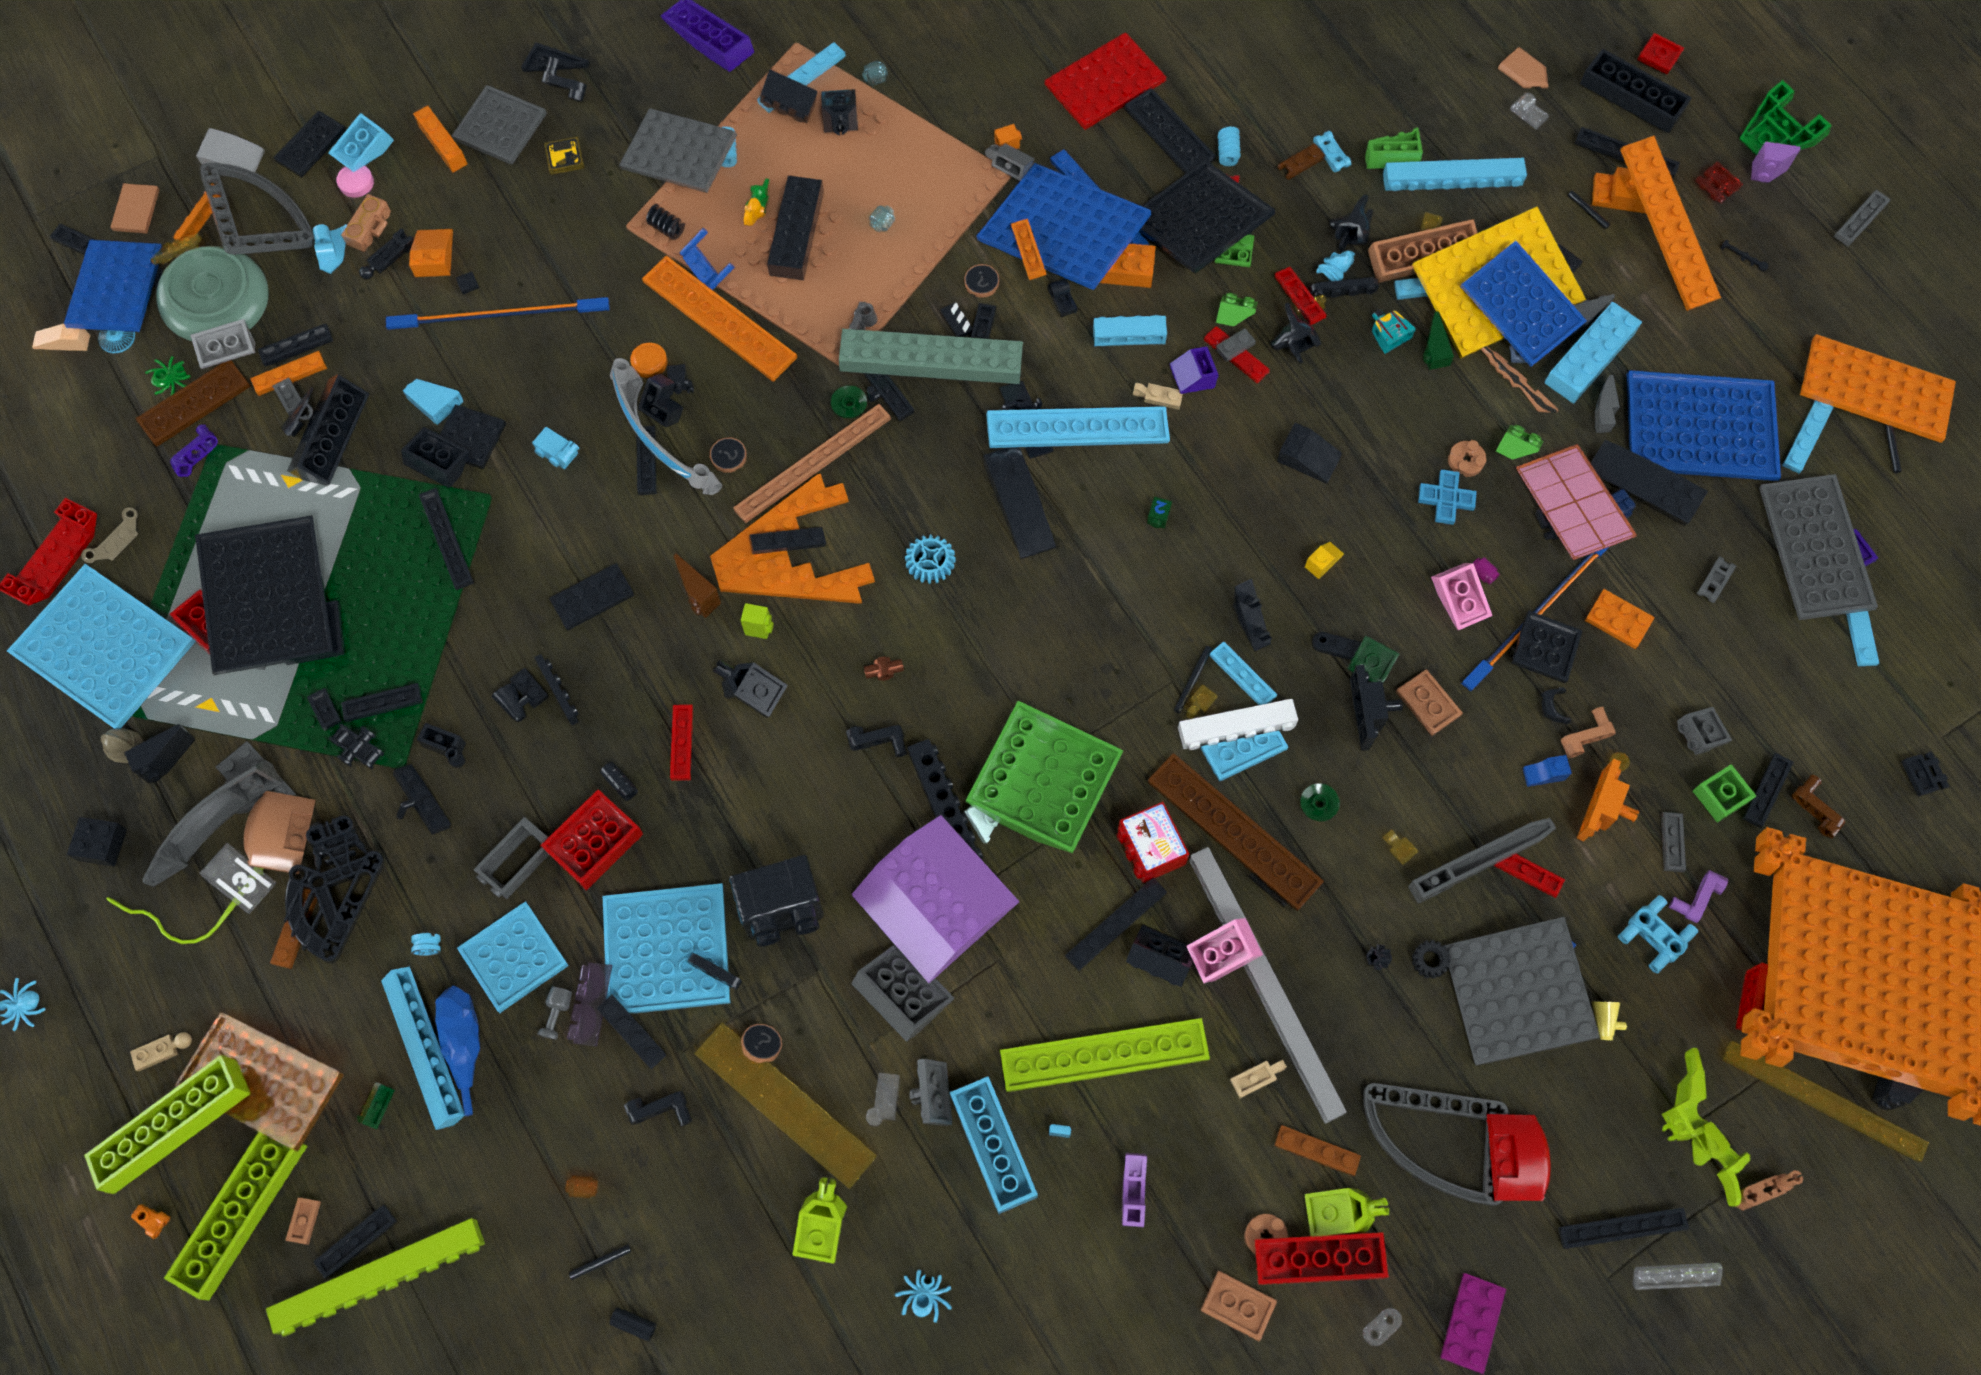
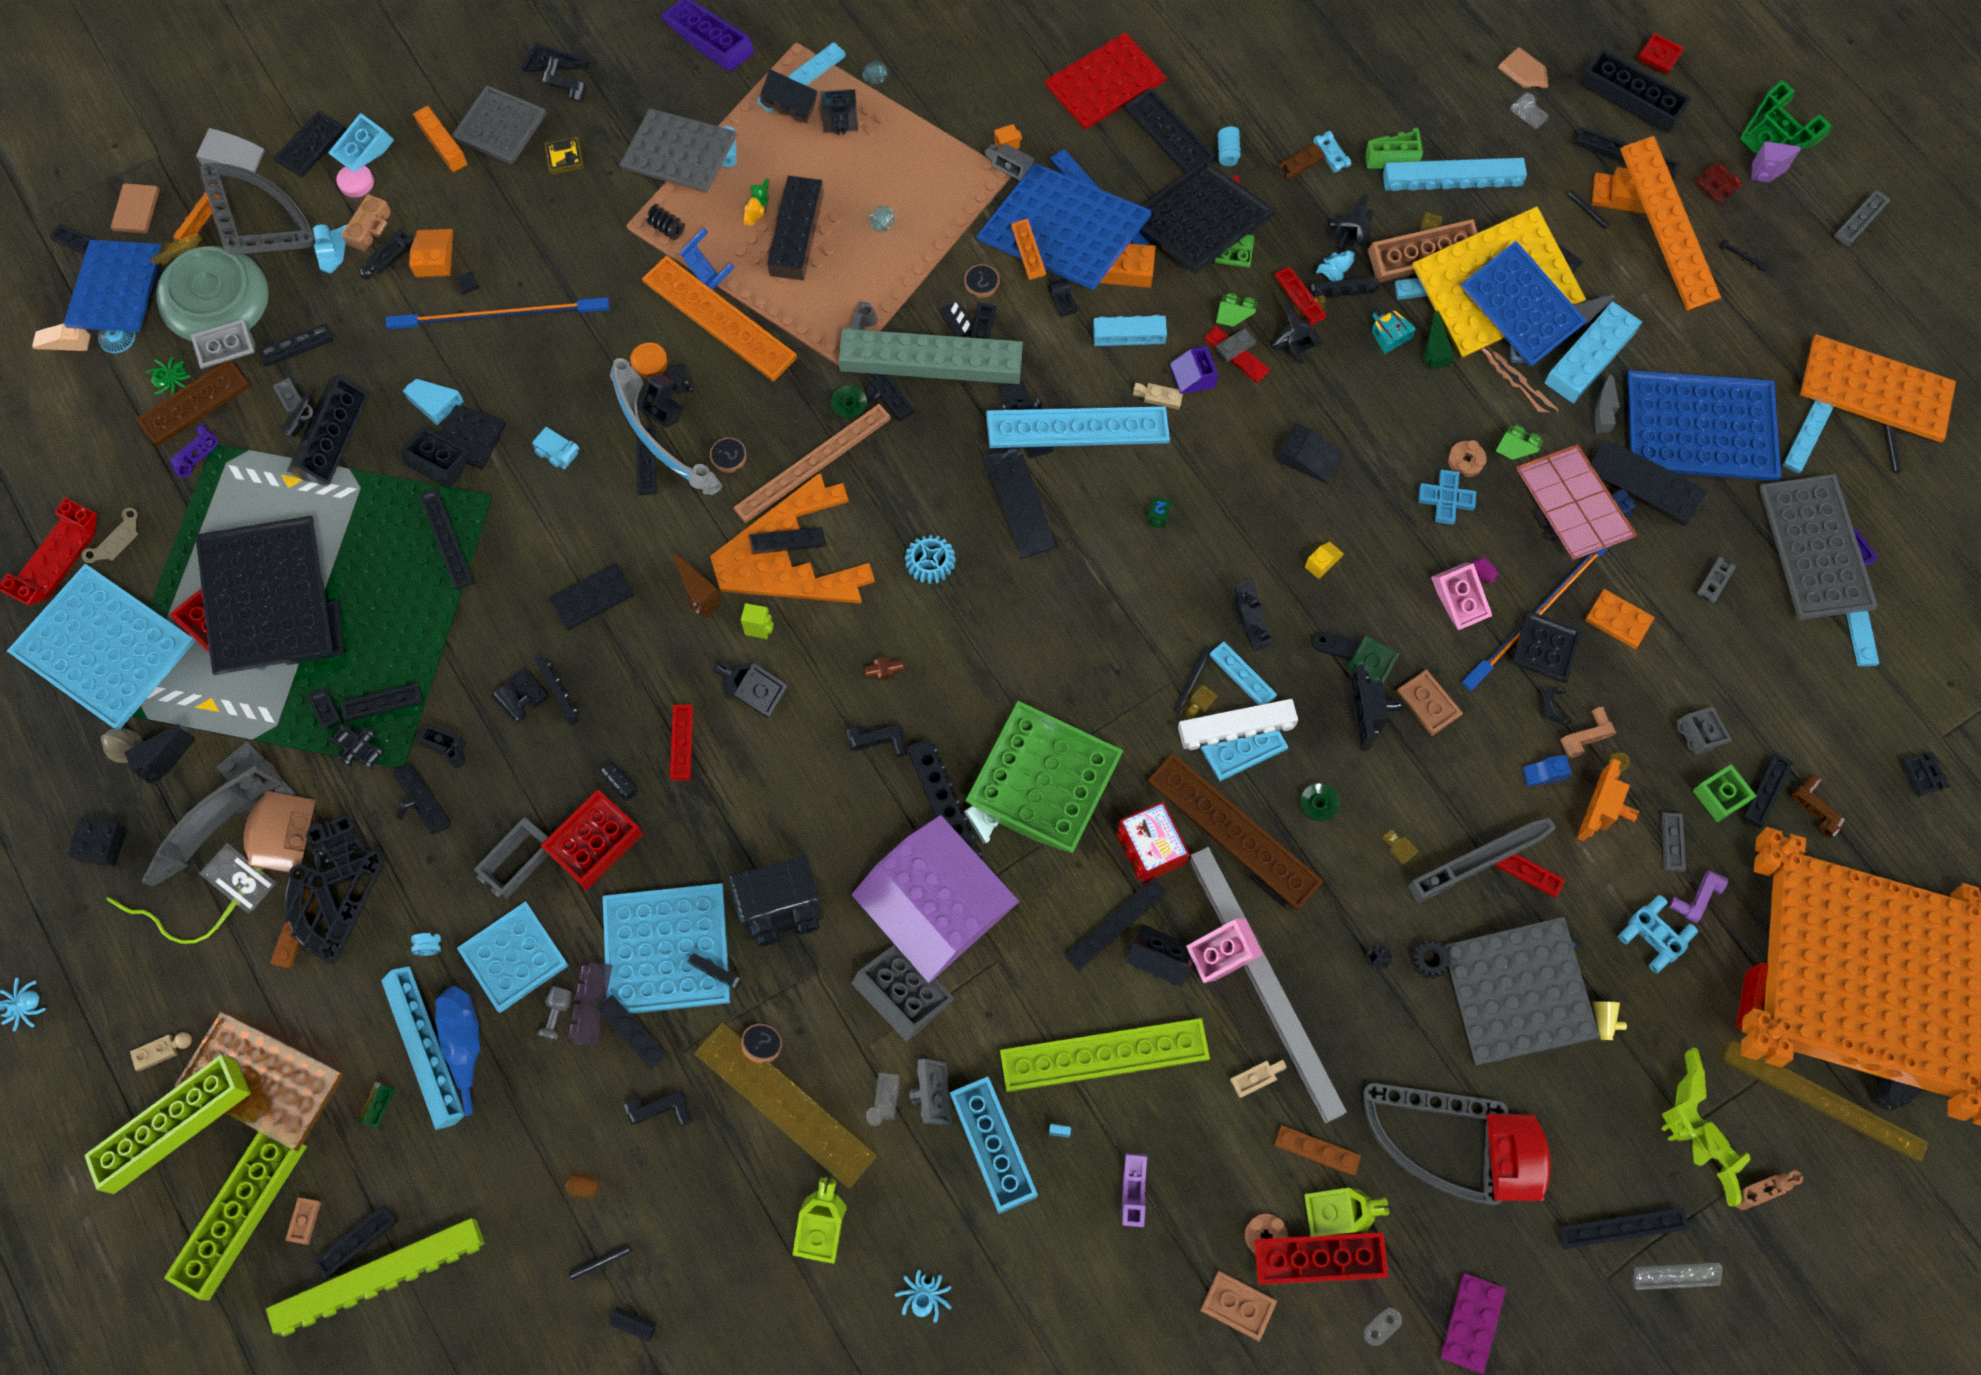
orange plate [131,1204,170,1239] -> none
orange plate [251,351,327,396] -> none

